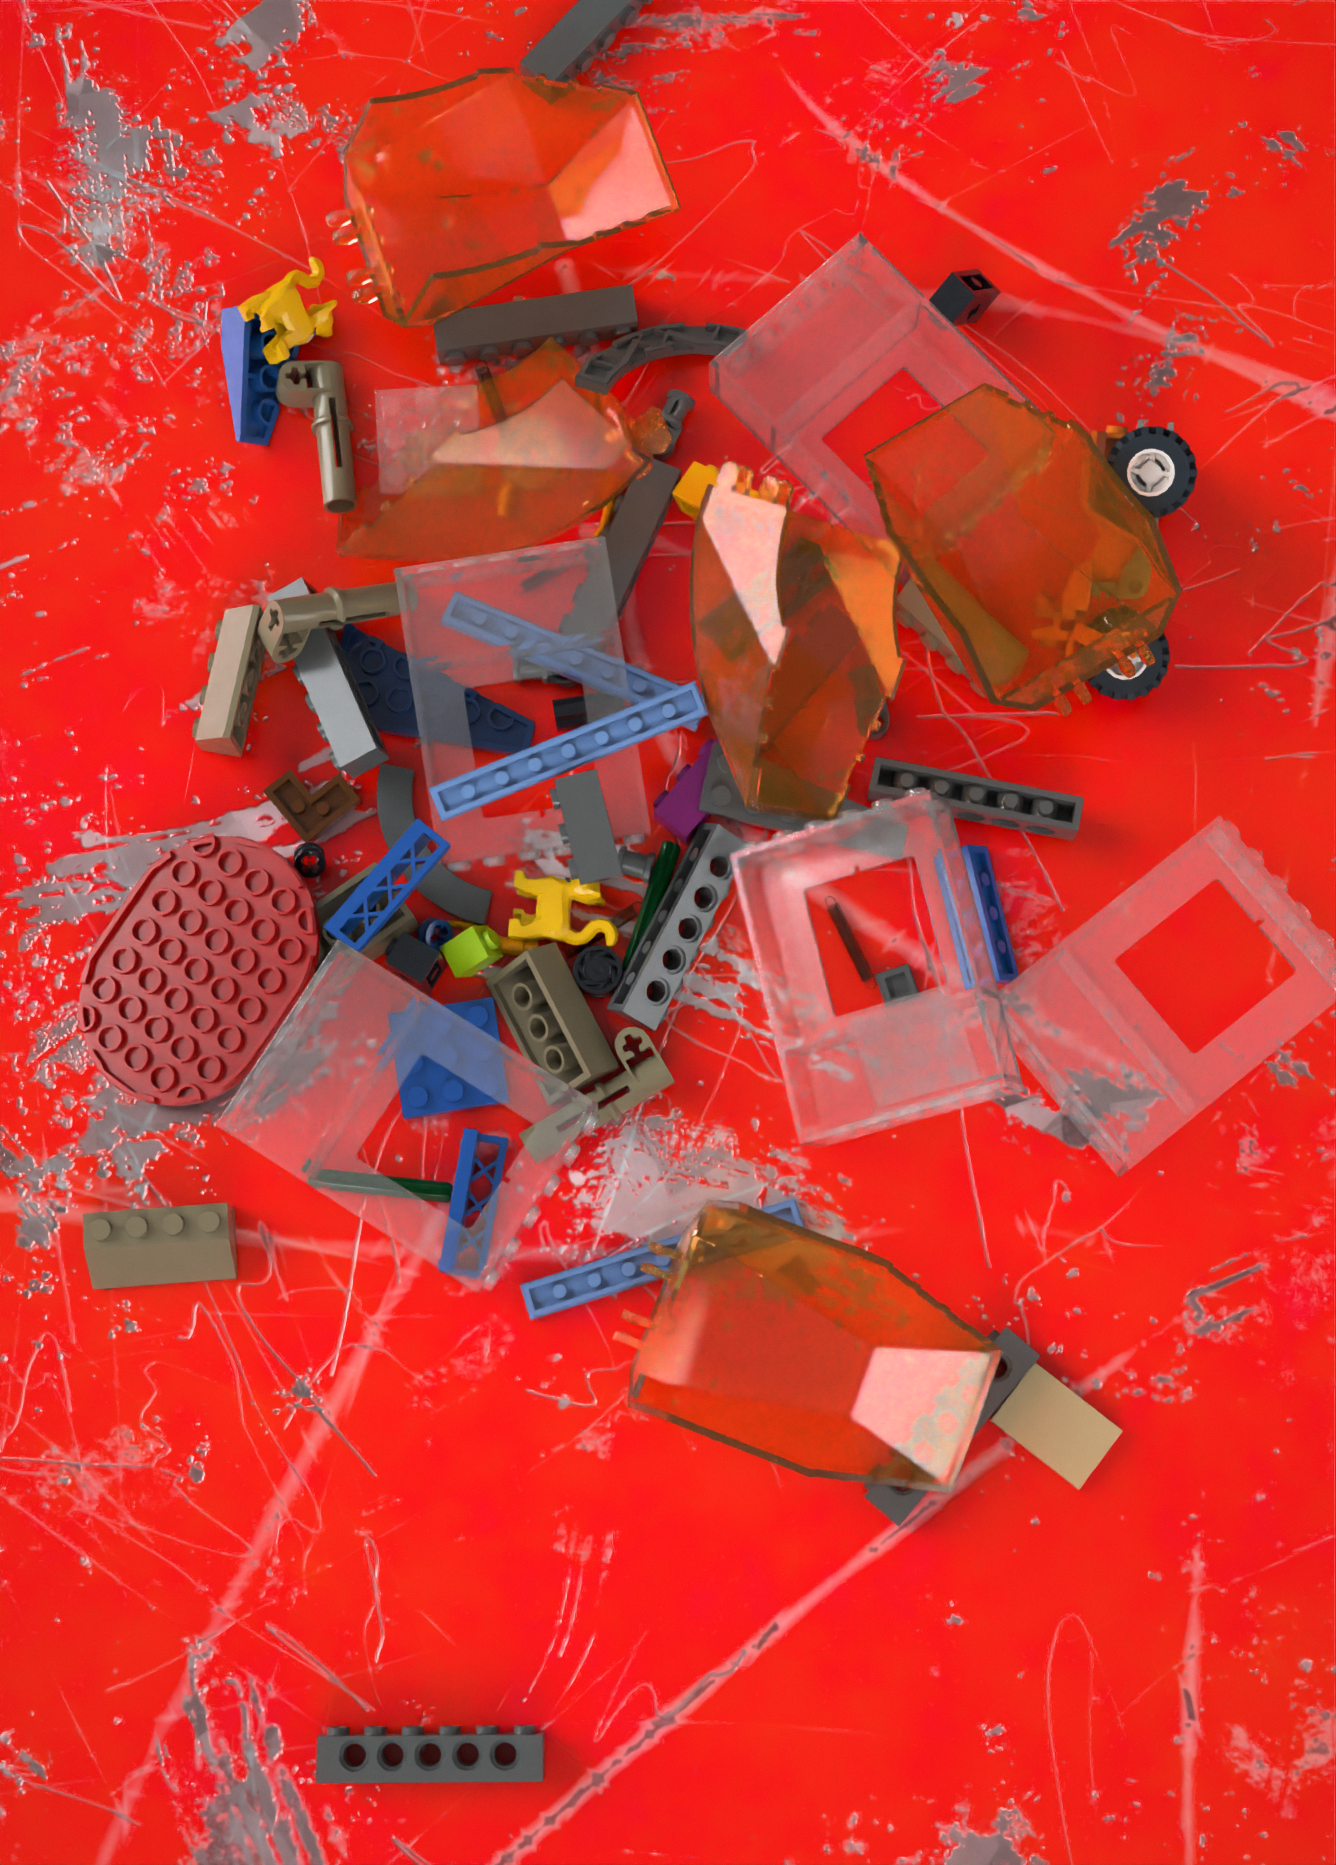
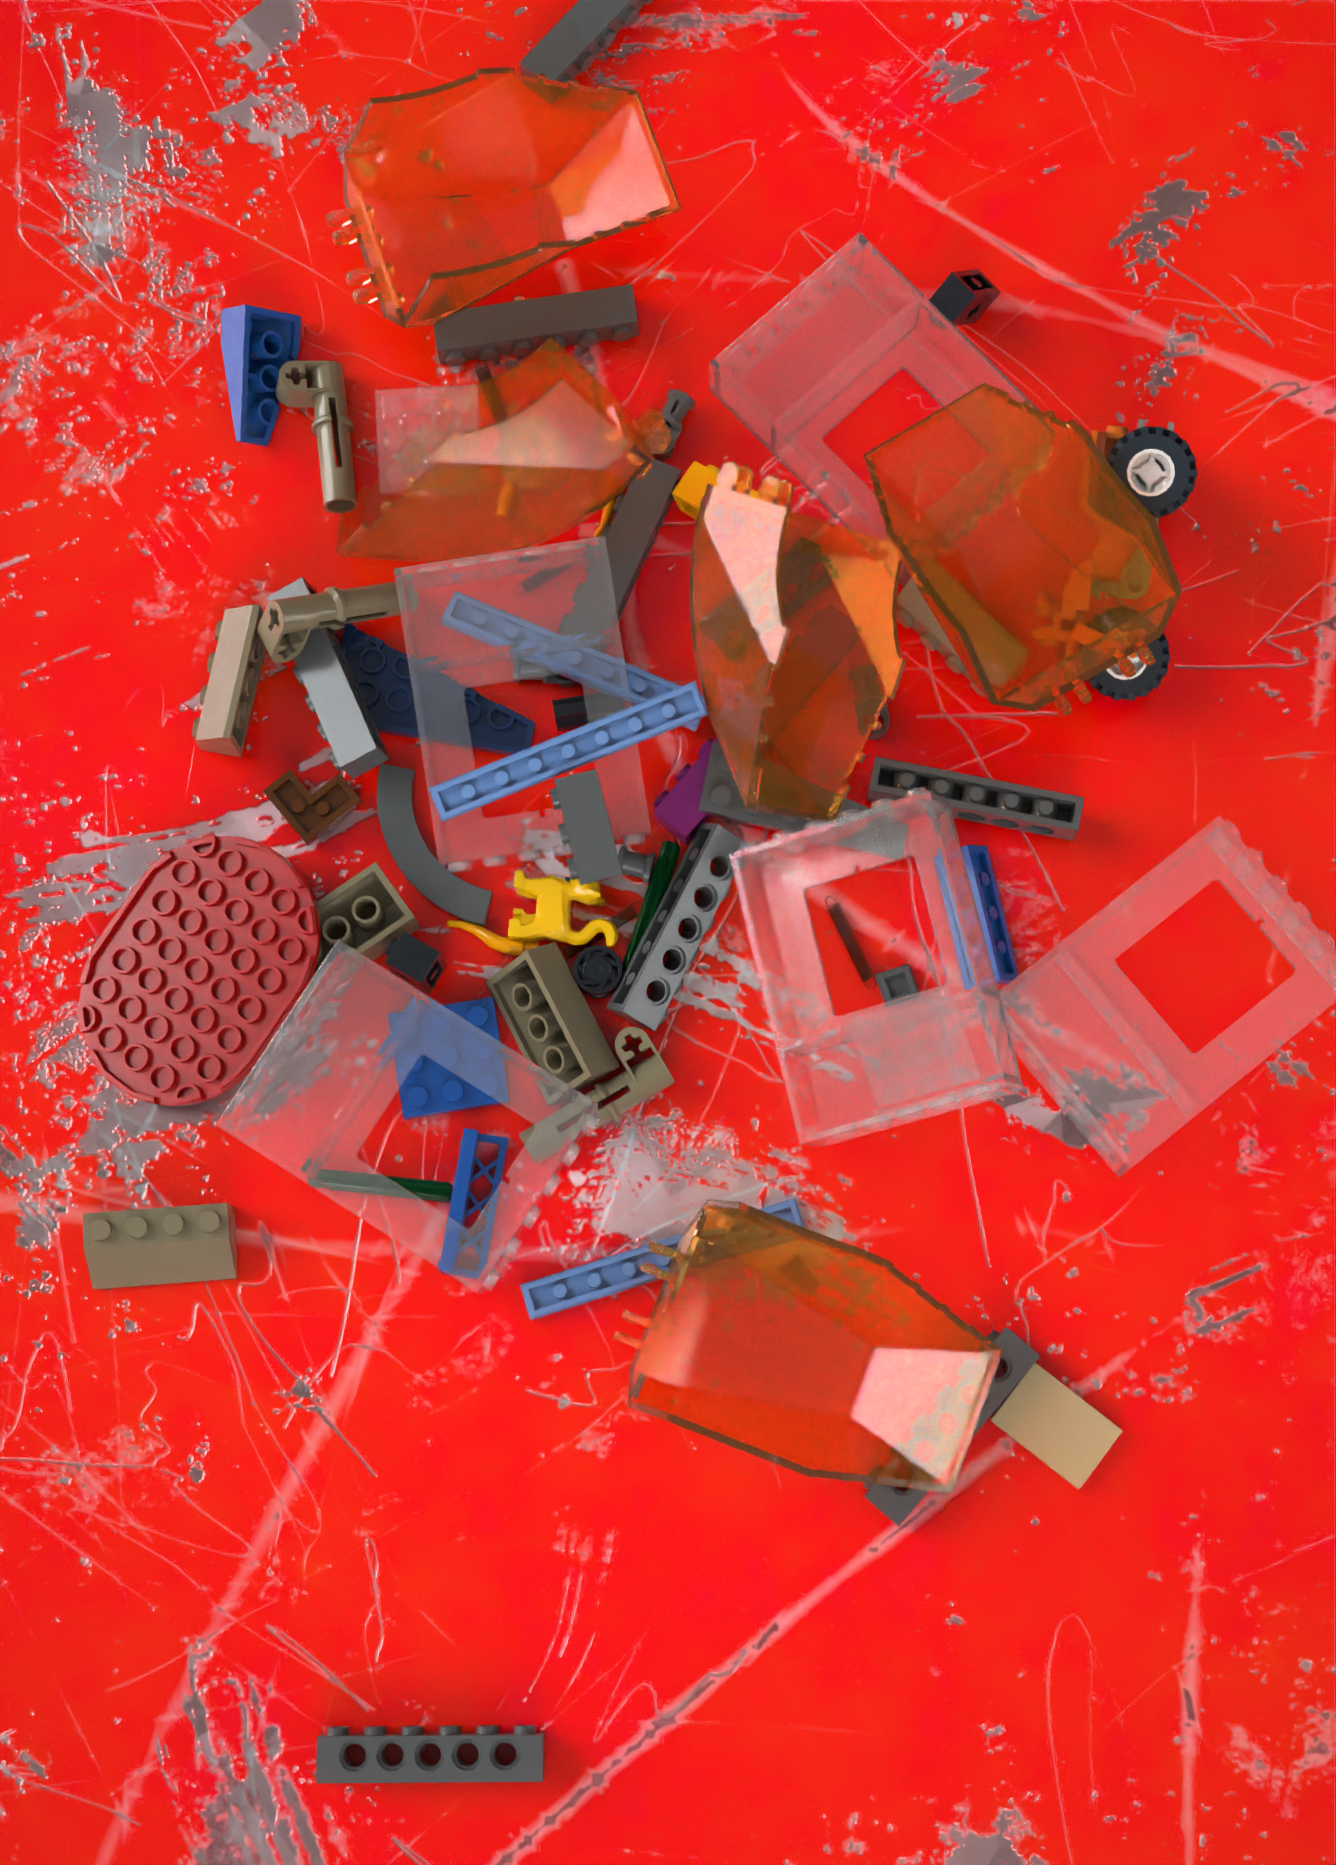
yellow animal [237,257,338,364] -> none
black bush [293,842,326,878] -> none
blue fence [324,818,451,955] -> none
blue bush [417,917,453,951] -> none
lime brick [440,925,504,978] -> none
dark grey tile [575,322,748,395] -> none

